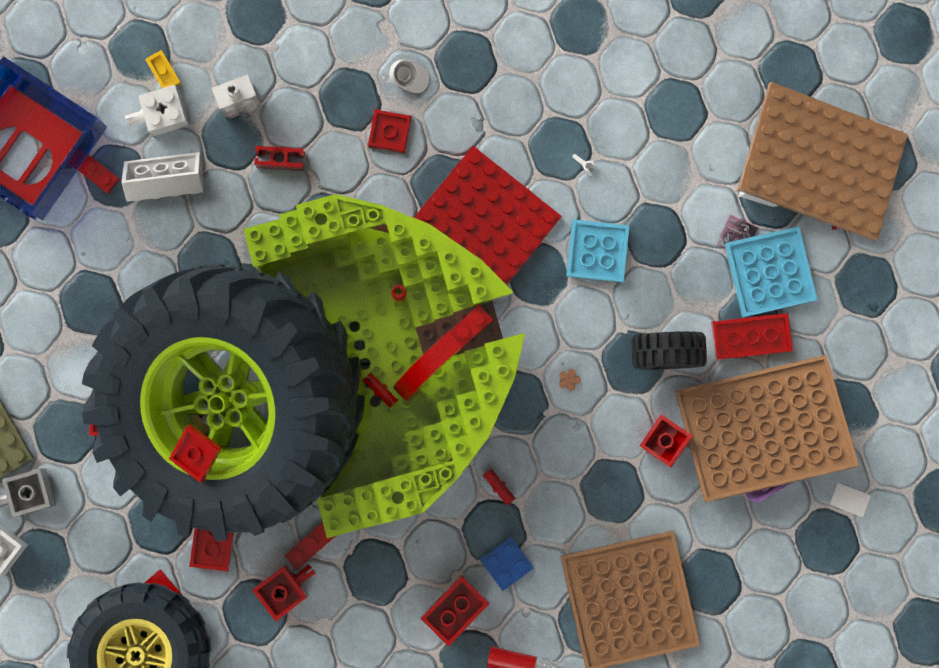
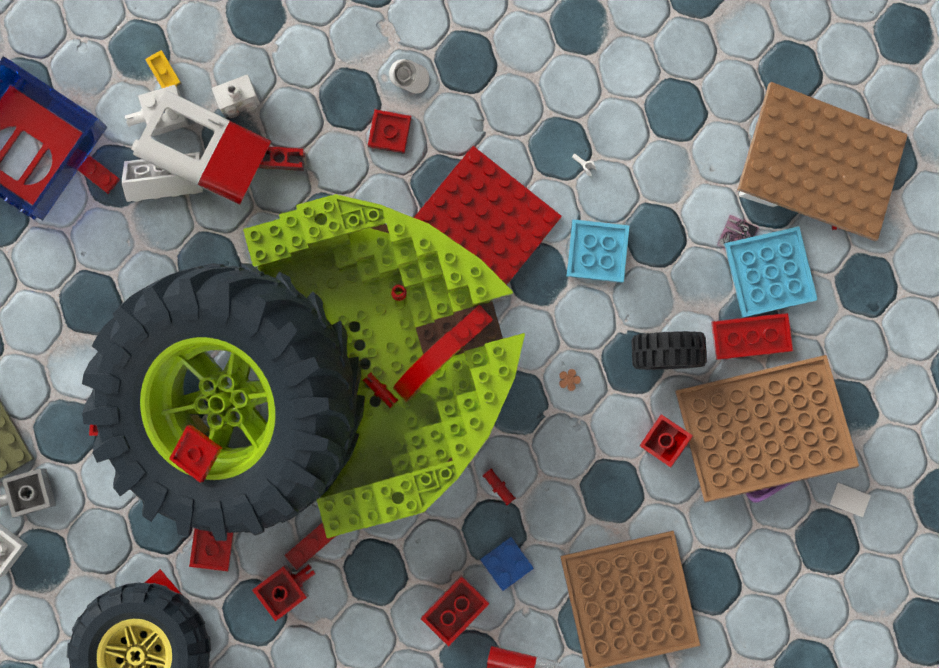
none -> piece [131,90,272,205]

